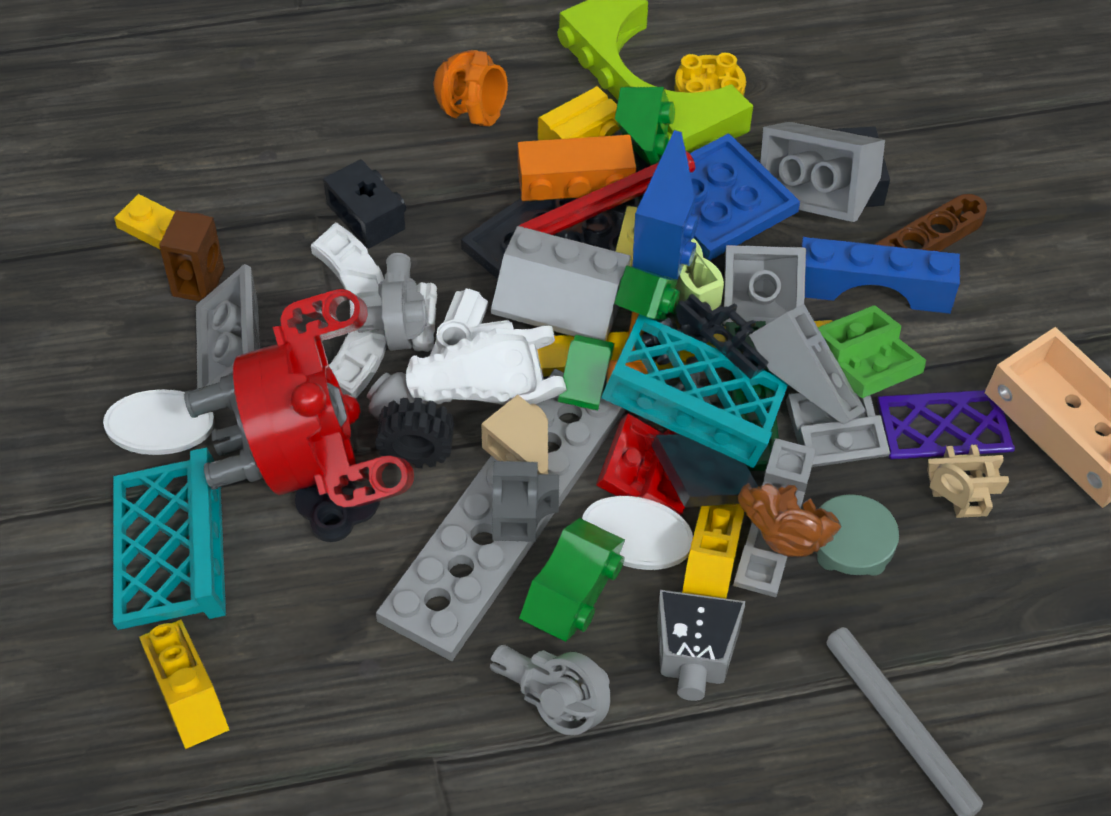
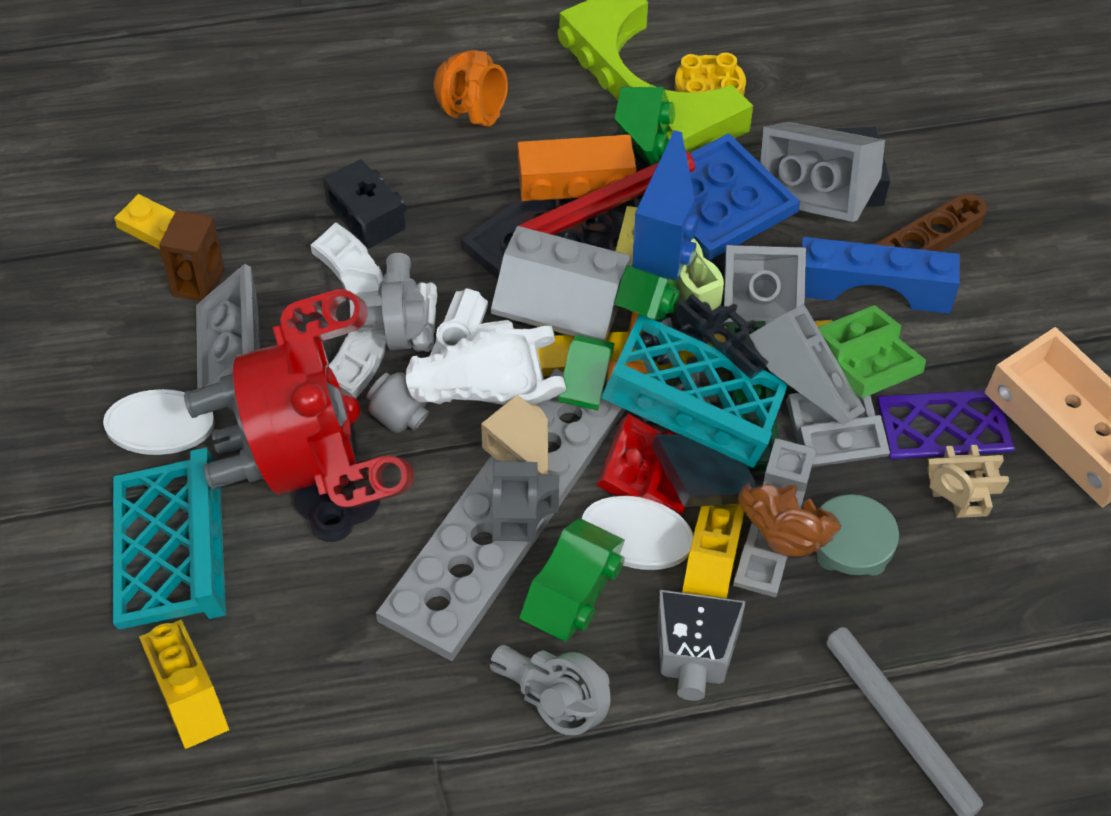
black tyre [376,398,454,468] -> none
yellow brick [538,86,619,140] -> none

